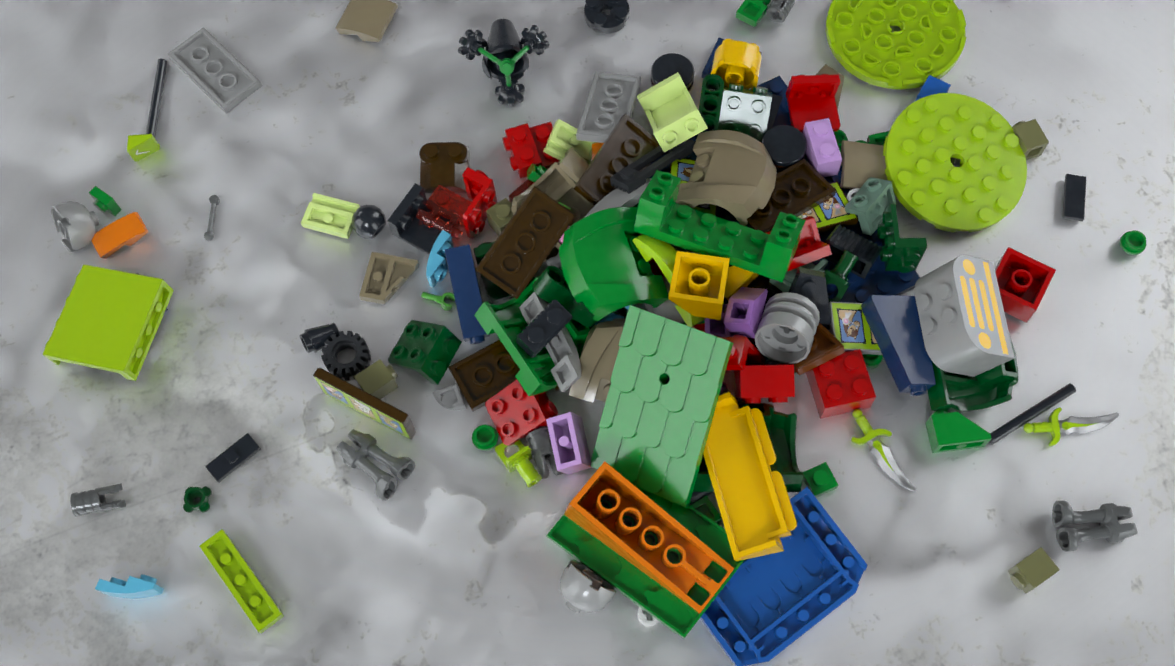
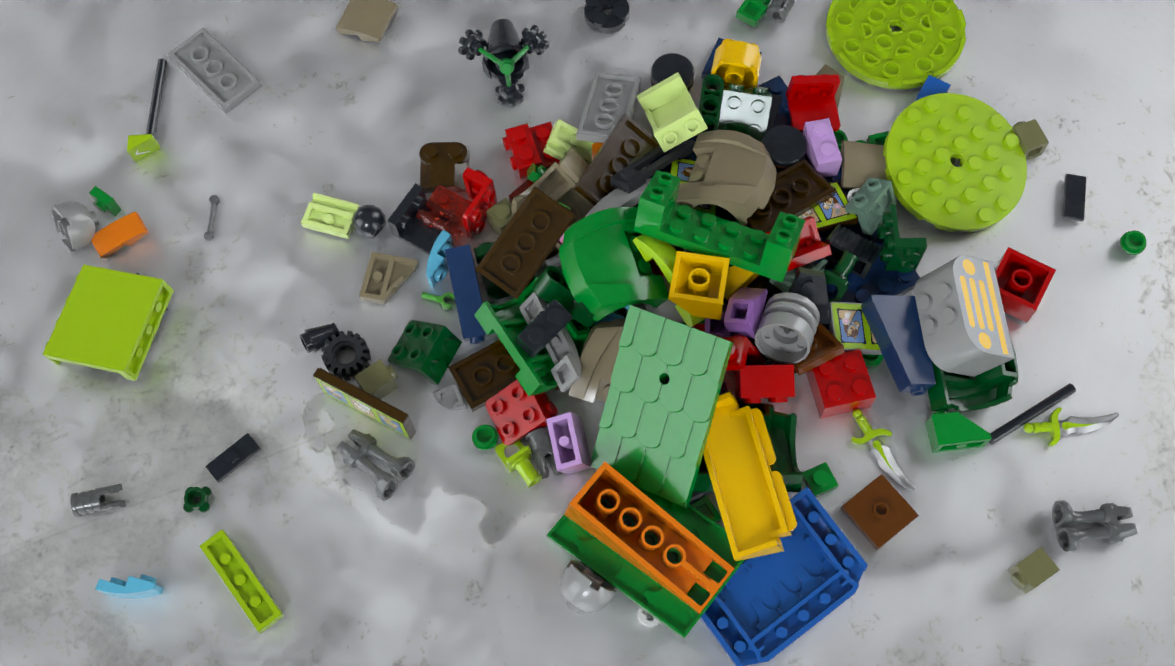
none -> reddish brown plate [840,474,919,550]

